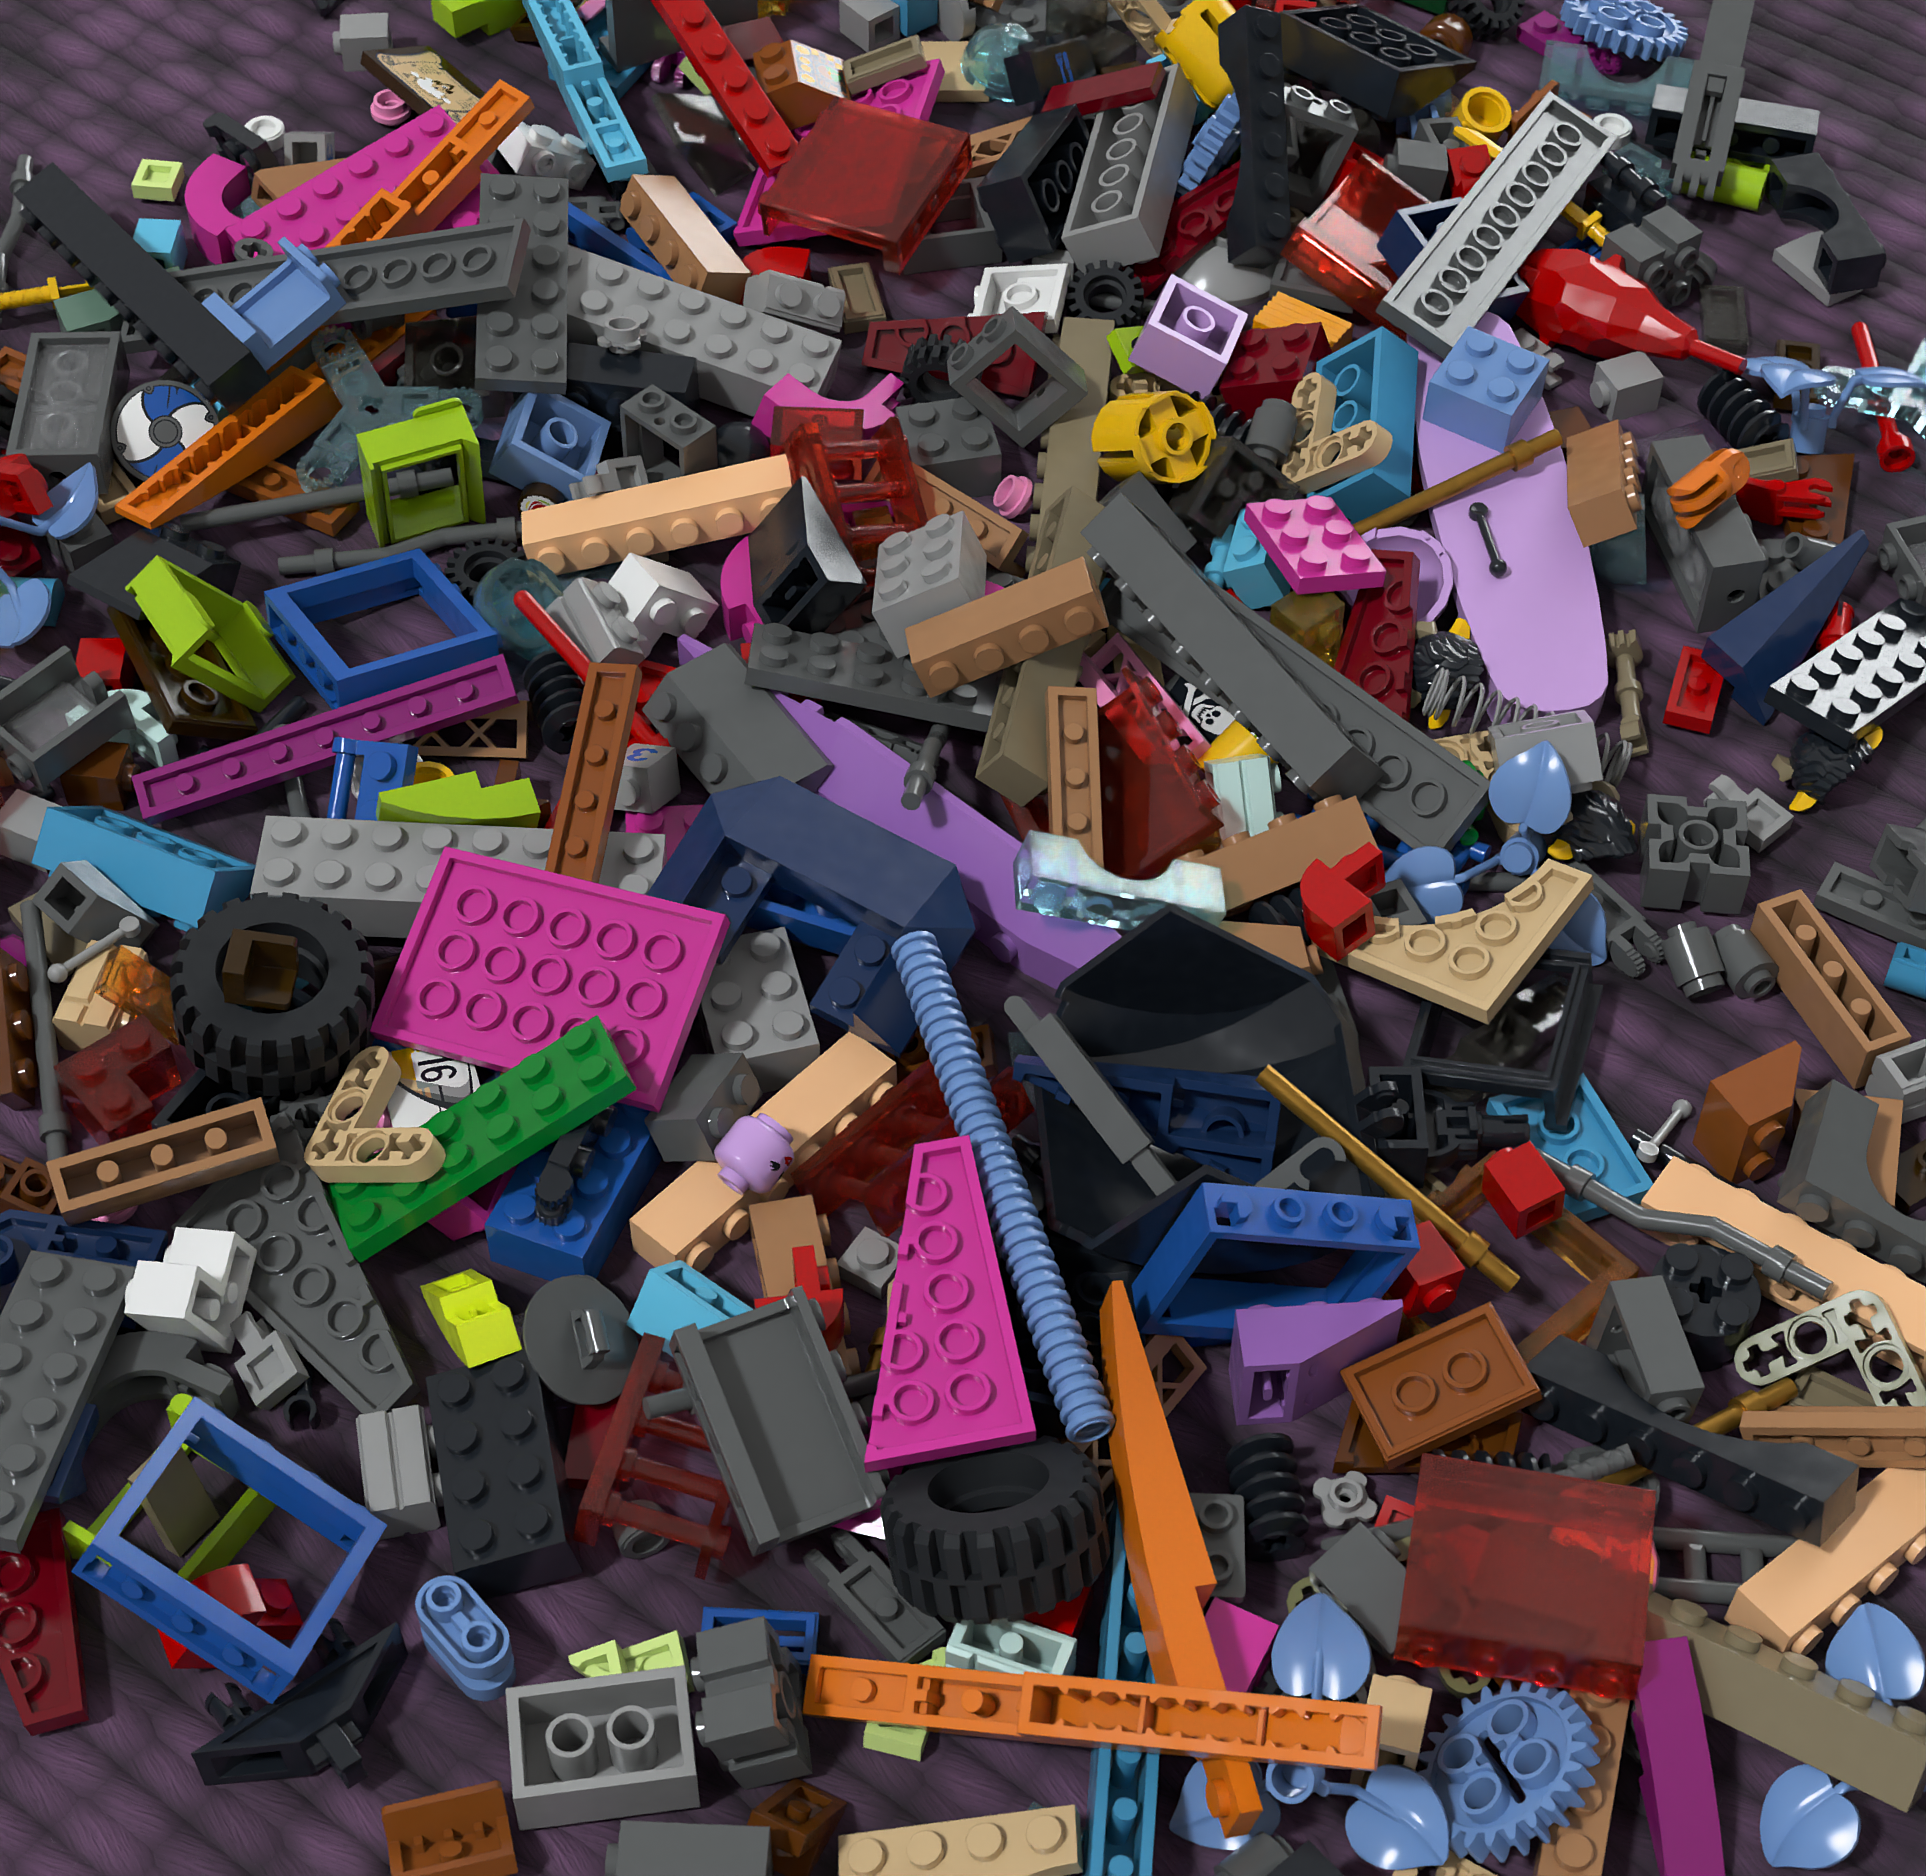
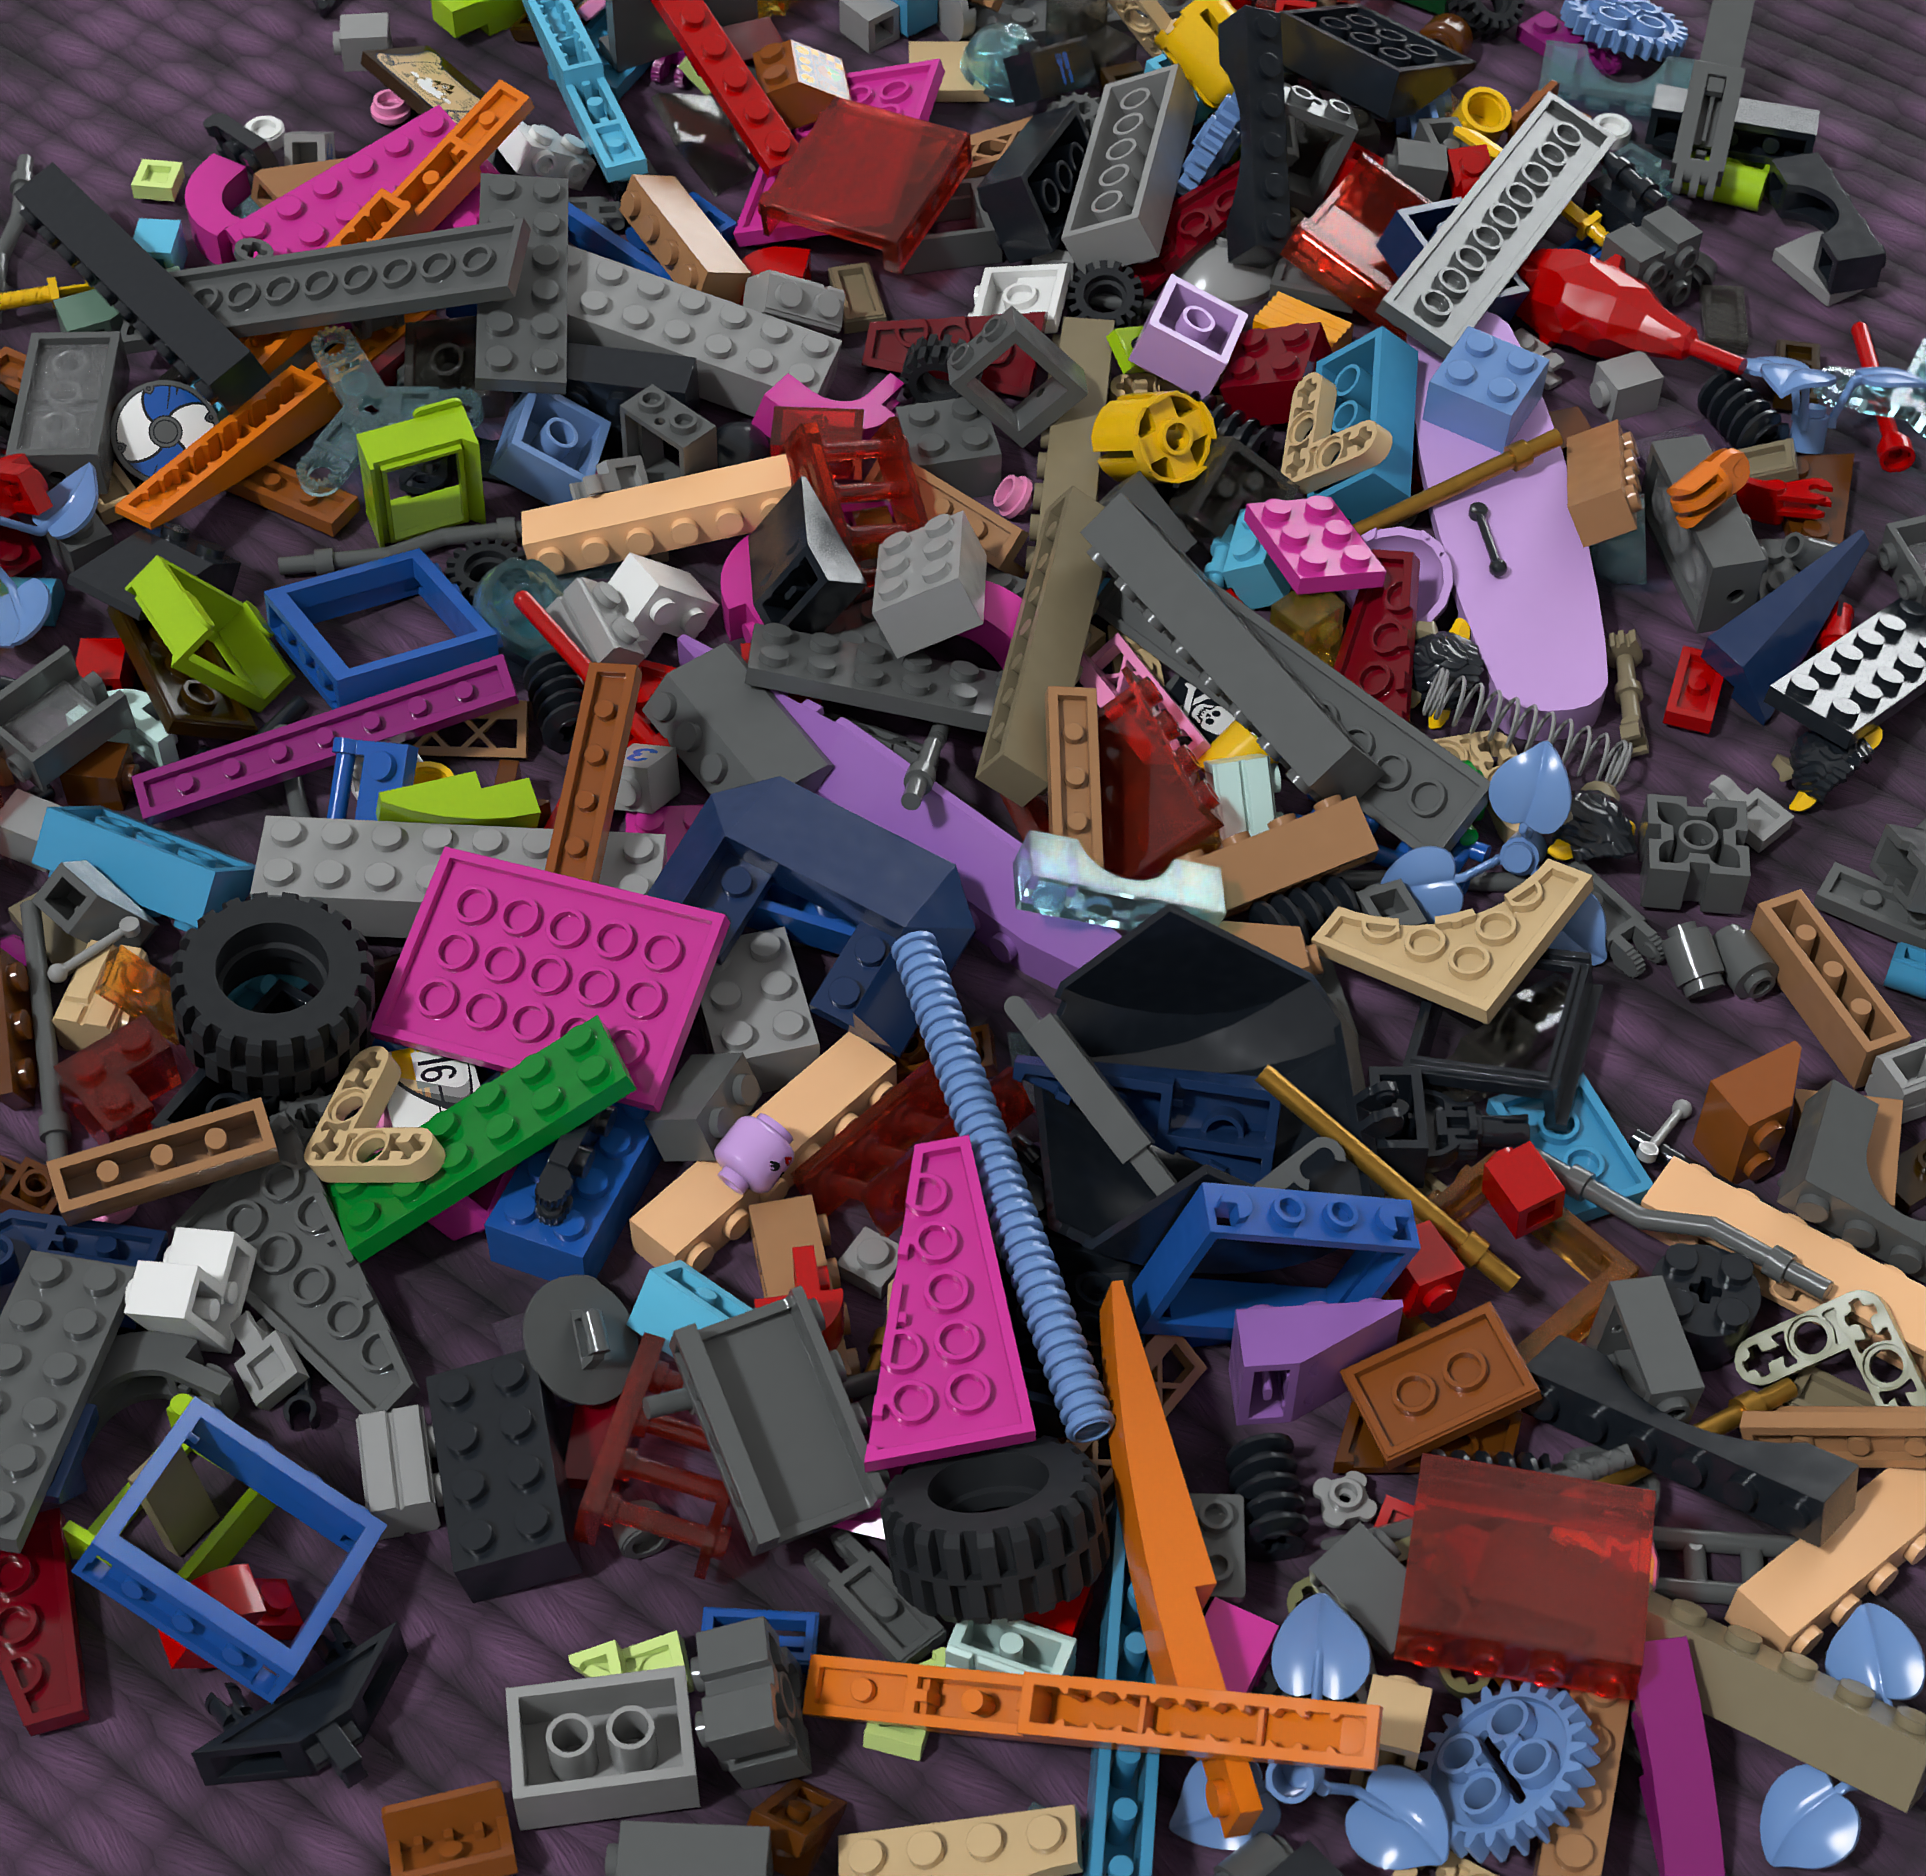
dark grey bar [179,468,454,532] -> none
medium blue panel [201,237,347,371] -> none
dark brown panel [222,928,299,1011] -> none
medium blue brick [415,1575,516,1701] -> none
neon yellow slope [420,1269,522,1368] -> none
dark brown tile [517,482,565,514] -> none
light grey plate [597,316,647,354] -> none
dark tan tile [842,35,927,95] -> none
medium nougat brick [905,556,1109,698] -> none
dark red tile [1041,61,1166,116] -> none
dark grey brick [1243,398,1298,469] -> none
red brick [1300,842,1386,962] -> none
light grey brick [1487,709,1603,794] -> none

